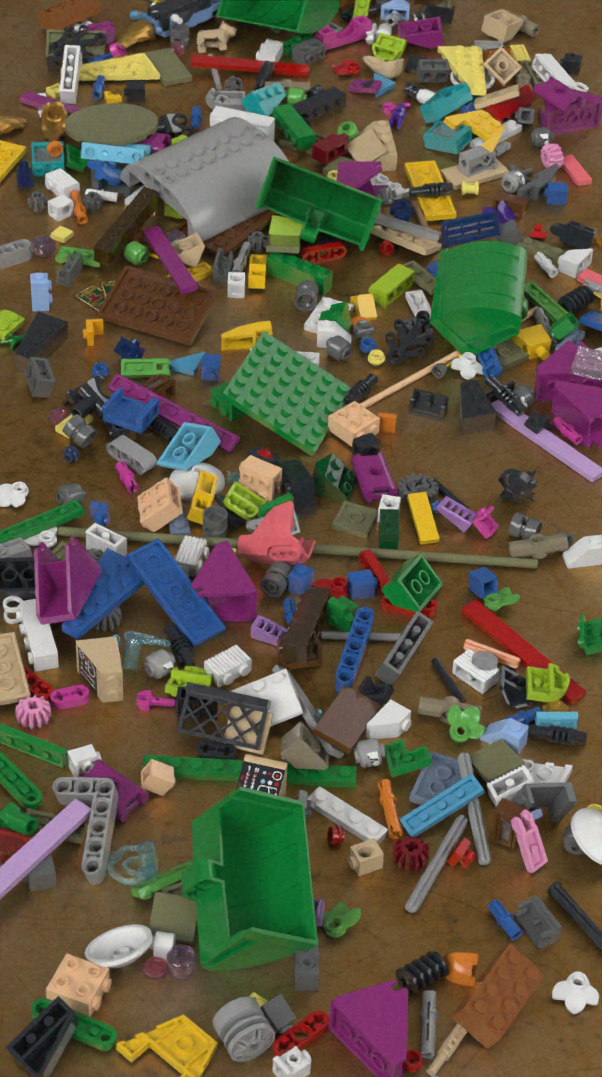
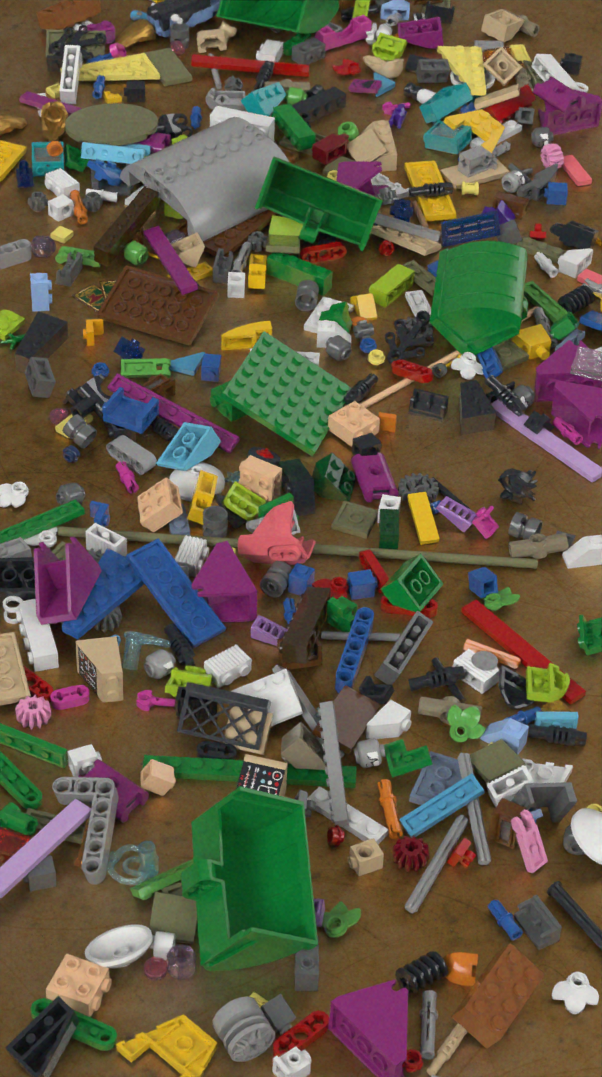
none -> light grey piece [318,701,349,827]
none -> red beam [391,360,433,383]
none -> black hinge [408,666,466,692]

